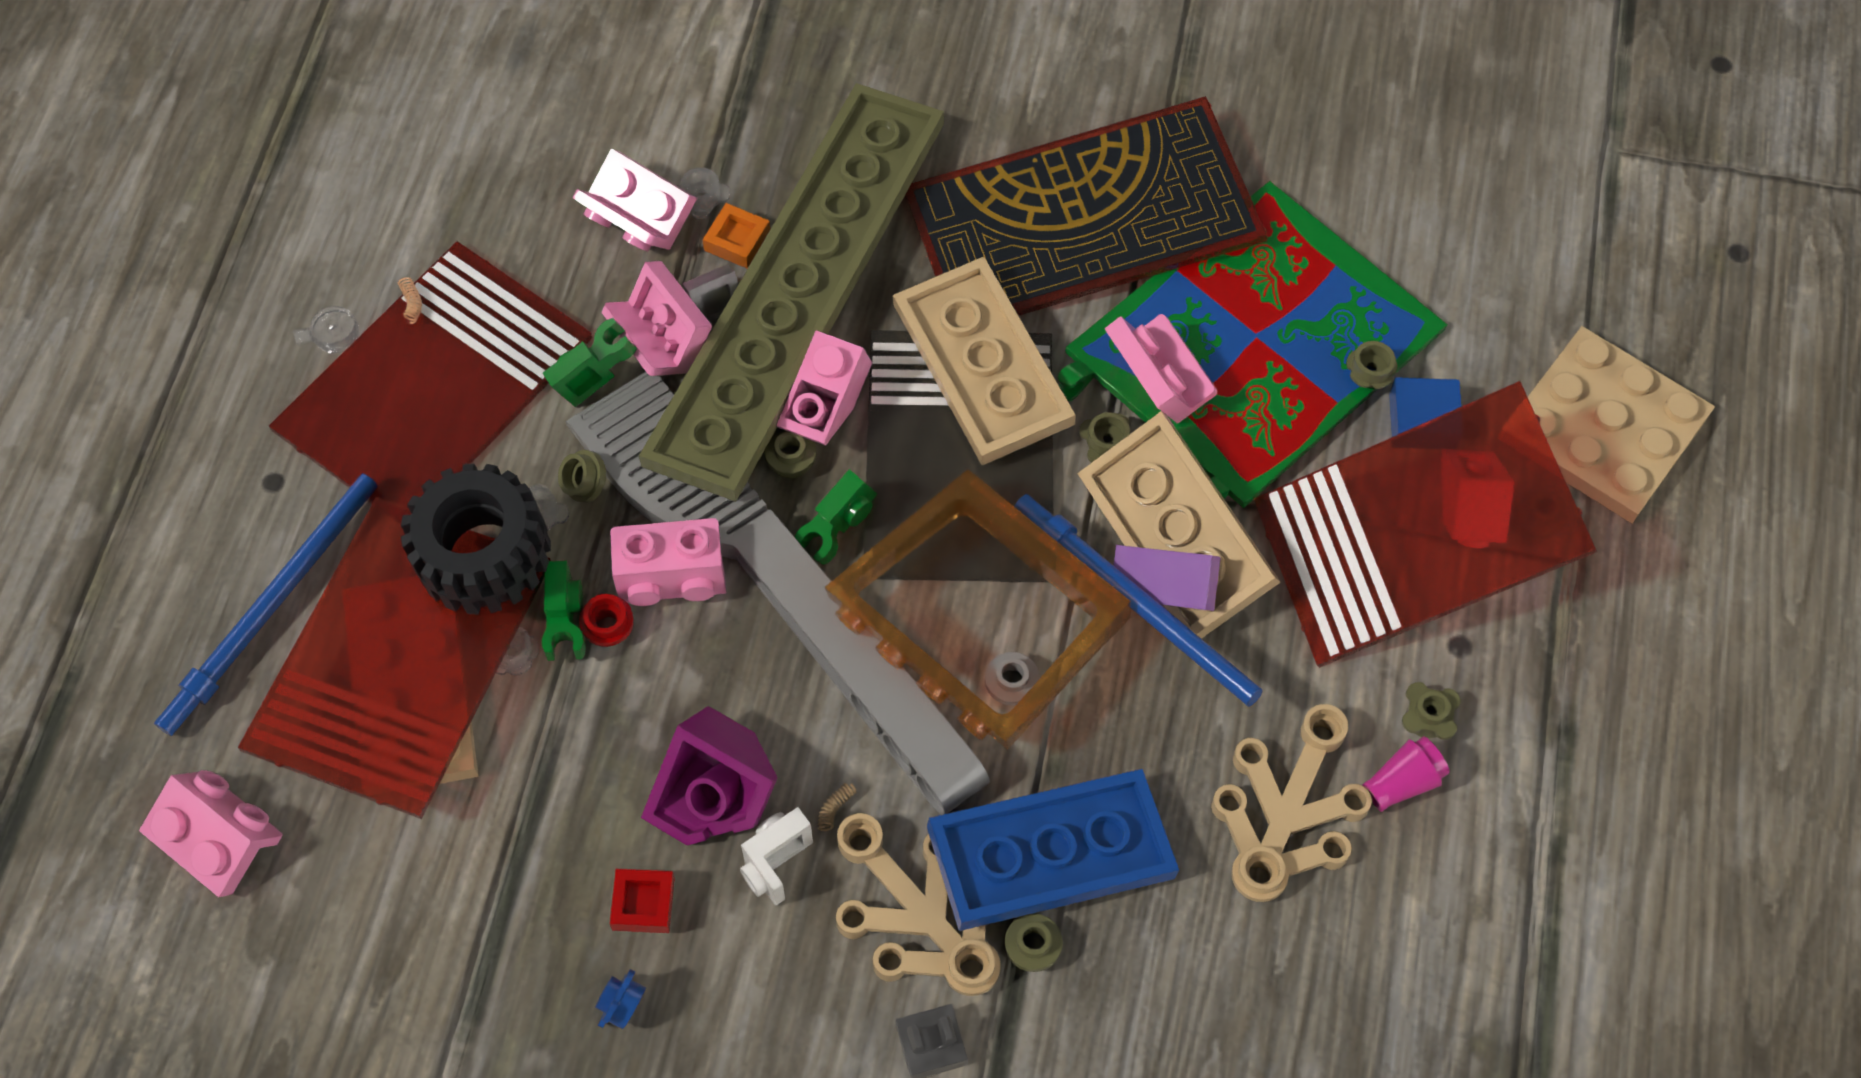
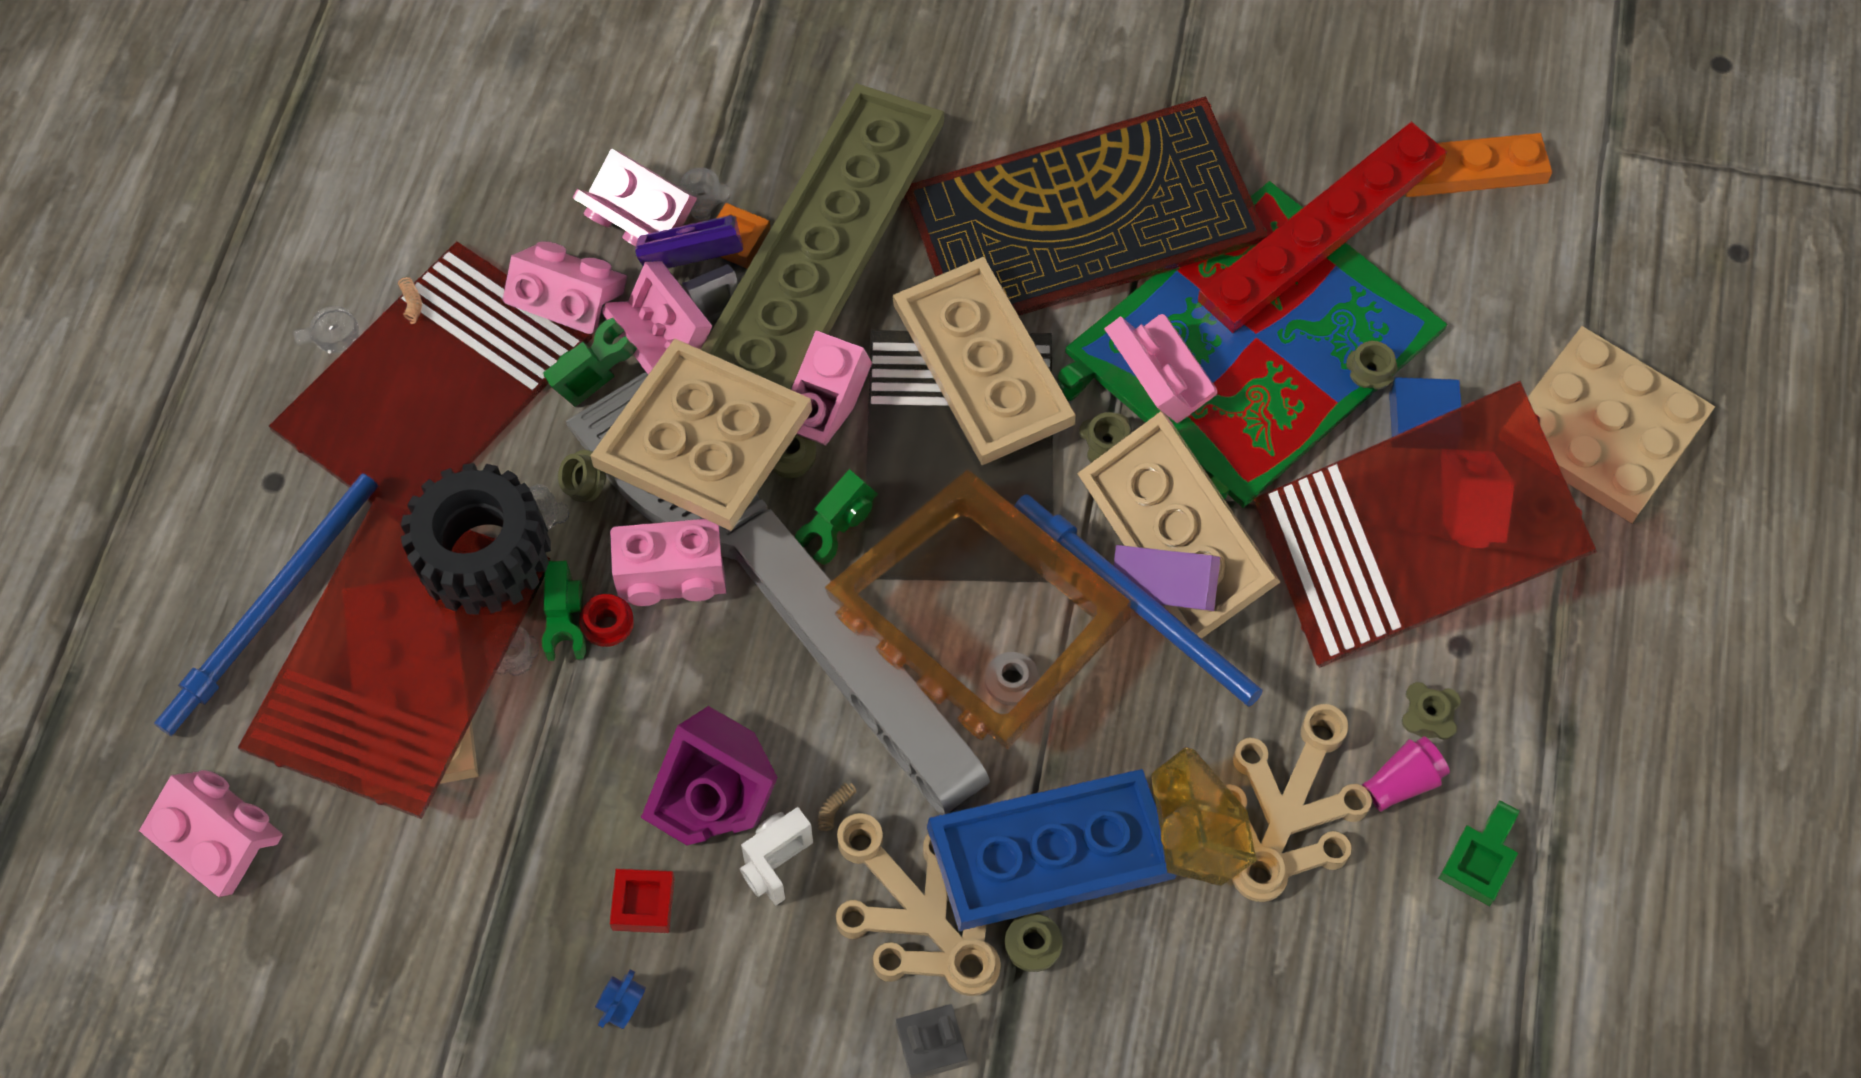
none -> bright pink bracket [503,242,627,334]
none -> tan plate [590,338,812,531]
none -> dark purple slope [635,215,743,269]
none -> clear yellow slope [1151,747,1257,886]
none -> red plate [1198,121,1447,333]
none -> orange plate [1405,133,1552,197]
none -> green plate [1438,800,1520,907]

